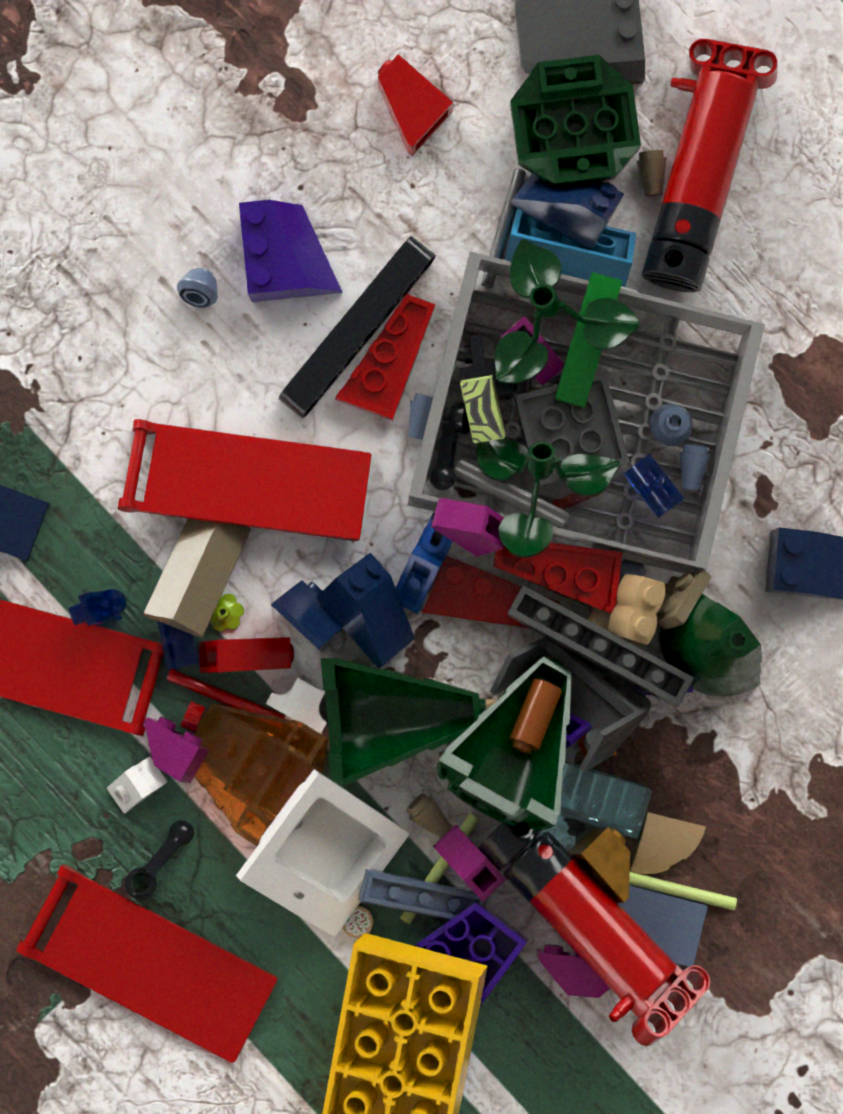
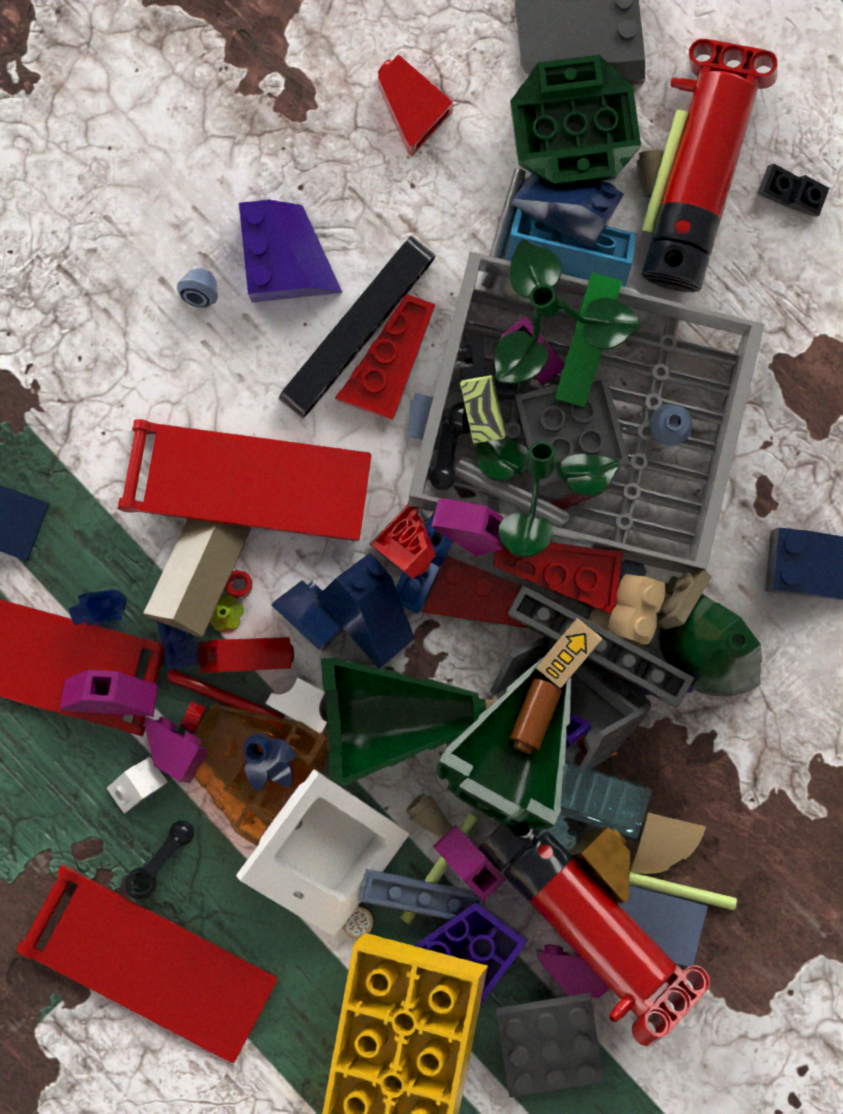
clear blue hips [623,453,684,518] -> none
sand blue cone [679,444,711,490] -> none
none -> magenta slope [60,670,158,717]
none -> red axle [225,570,253,600]
none -> dark blue plate [243,733,297,791]
none -> red wing [370,505,436,579]
none -> dark grey plate [495,992,603,1098]
none -> tan tile [536,618,602,688]
none -> yellowish green bar [641,110,688,234]
none -> black slope [758,164,830,217]

